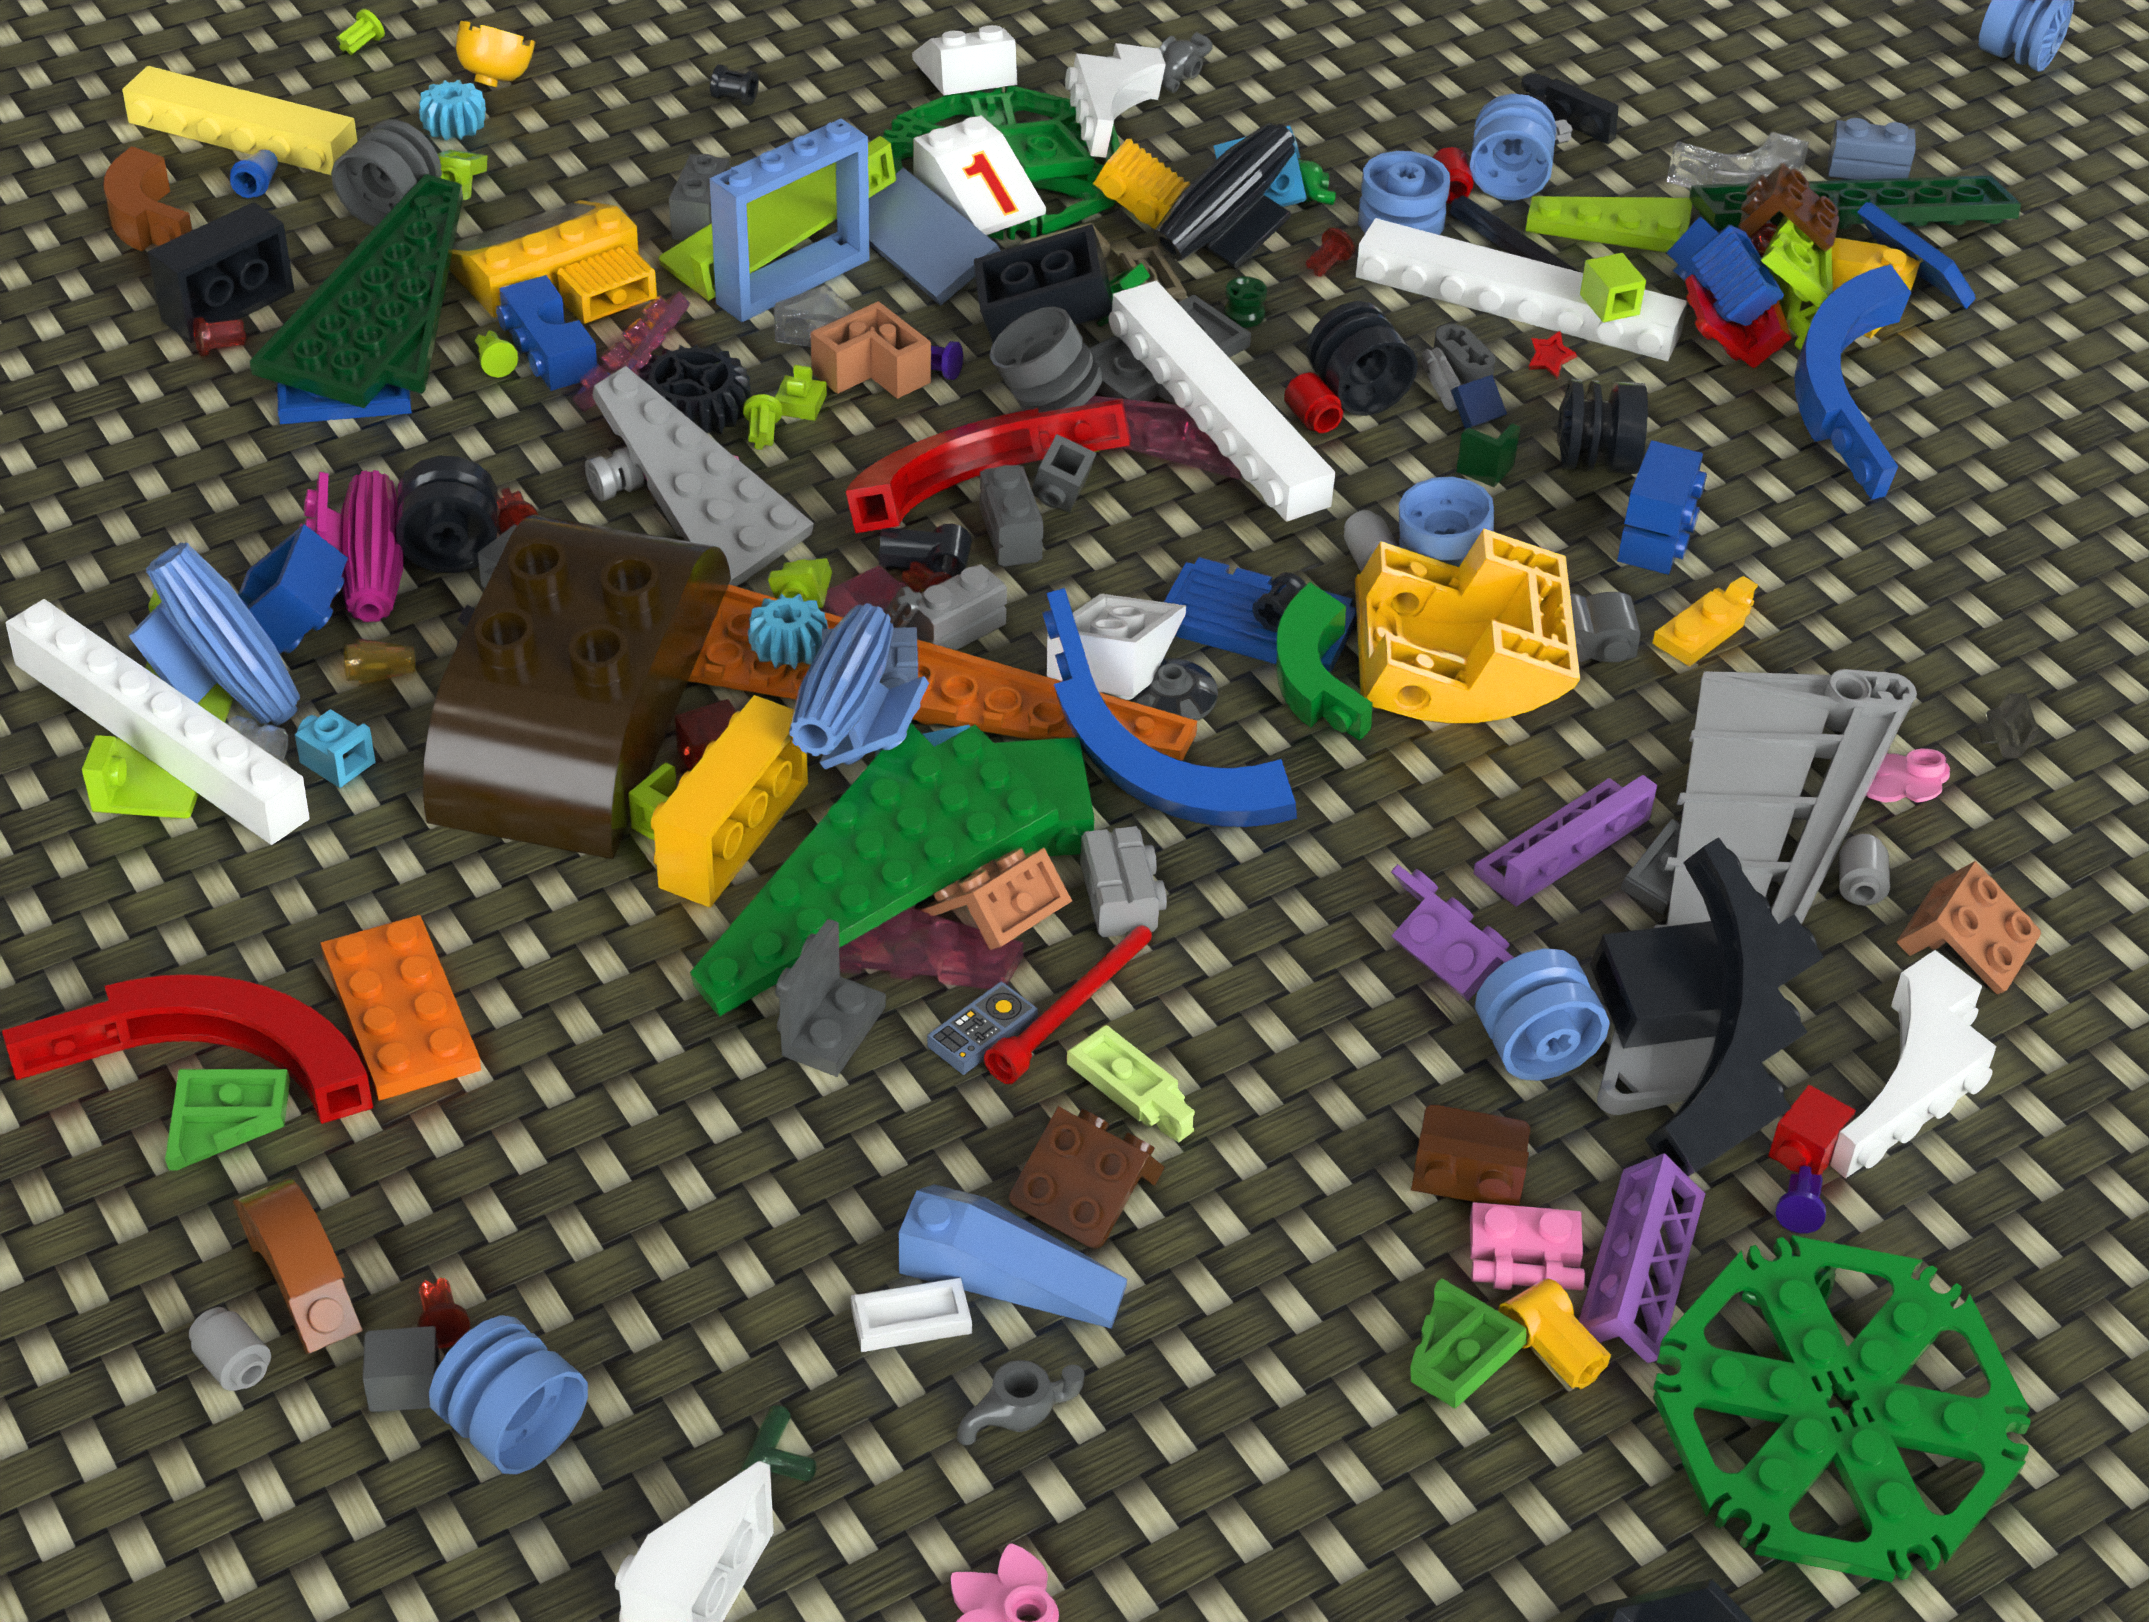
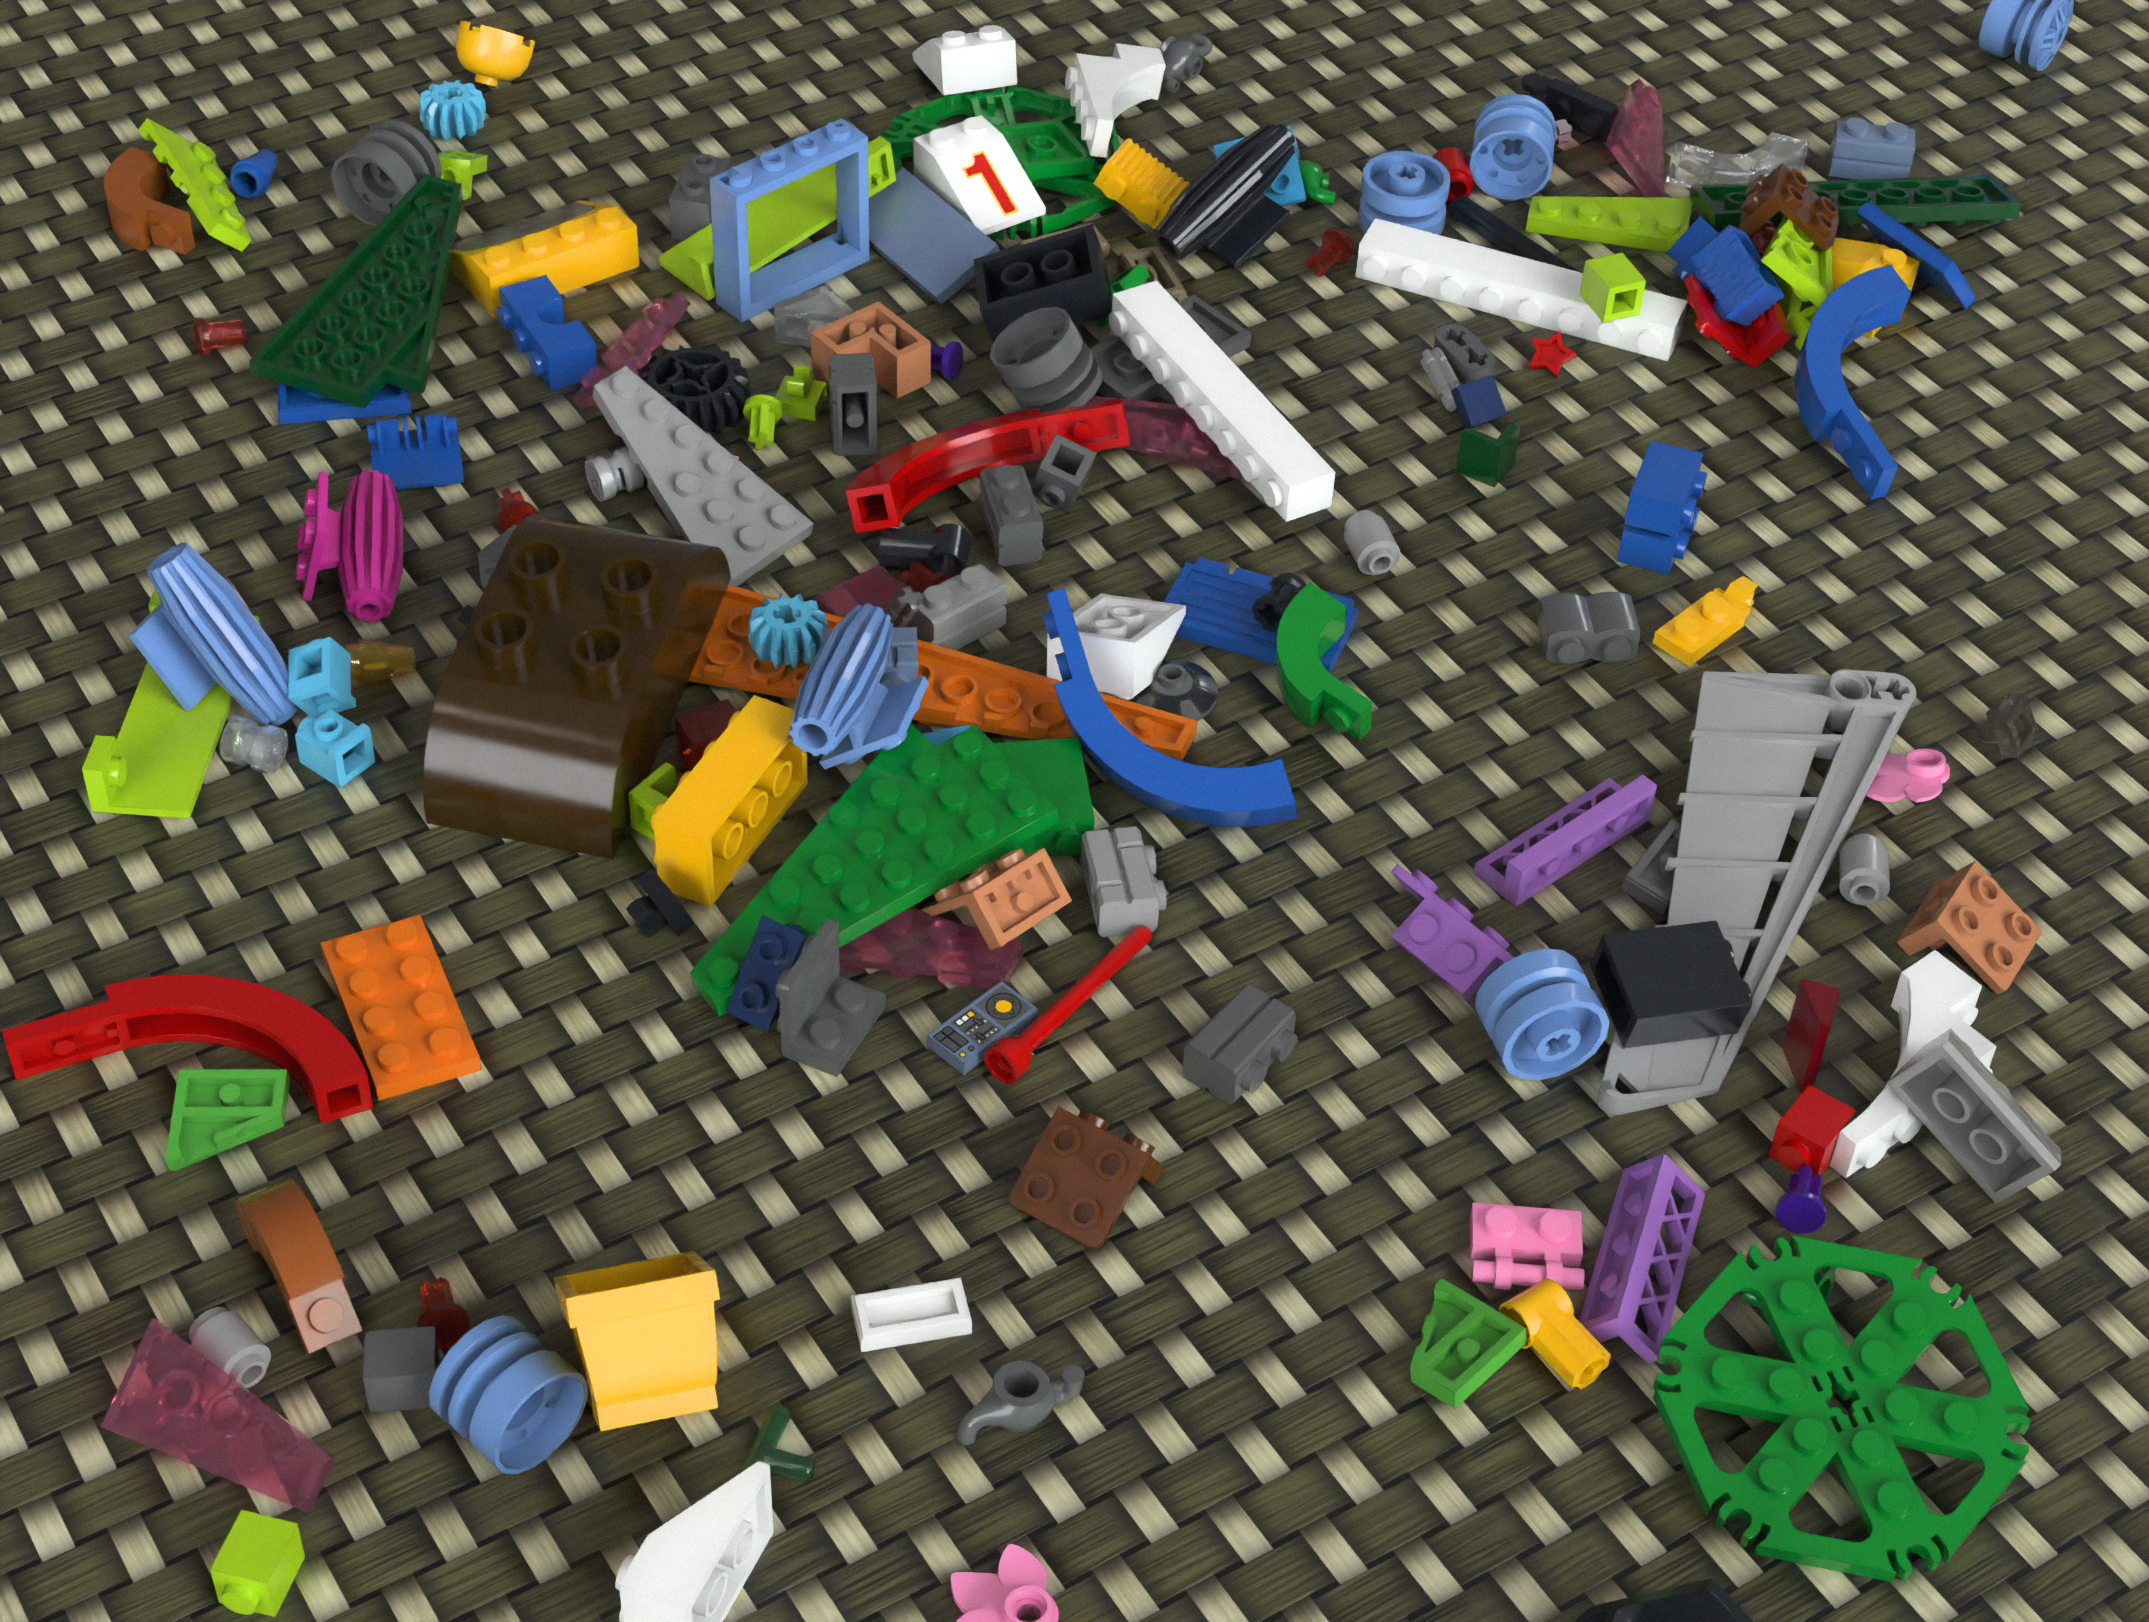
white brick [5,599,310,845] -> none
light yellow brick [122,66,357,175] -> none
black brick [148,202,295,343] -> none
blue piece [238,524,348,654] -> none
lime piece [336,9,385,56] -> none
black wheel [396,456,497,573] -> none
lime piece [475,330,518,378] -> none
yellow brick [557,244,657,325] -> none
black bush [710,64,759,106] -> none
lime bracket [768,558,832,608] -> none
medium blue wedge [899,1184,1127,1329] -> none
yellowish green hinge [1067,1025,1195,1143] -> none
dark green wheel [1224,276,1267,327] -> none
red brick [1284,372,1343,433] -> none
black wheel [1306,301,1418,416] -> none
yellow slope [1355,528,1580,723] -> none
medium blue wheel [1399,477,1494,567] -> none
reddish brown bracket [1411,1105,1530,1206] -> none
black wheel [1557,379,1648,474] -> none
black arch [1645,837,1824,1176] -> none
none -> clear pink wing [100,1318,335,1513]
none -> lime wing [138,118,251,252]
none -> lime brick [210,1509,305,1617]
none -> medium azure brick [288,637,356,718]
none -> blue hinge [367,412,465,492]
none -> yellow container [554,1251,720,1431]
none -> black tile [626,868,694,938]
none -> dark blue hinge [726,915,806,1032]
none -> dark grey brick [829,353,877,456]
none -> dark grey brick [1182,984,1297,1105]
none -> clear pink wing [1605,78,1665,197]
none -> dark red slope [1783,979,1841,1092]
none -> light grey slope [1886,1028,2061,1204]

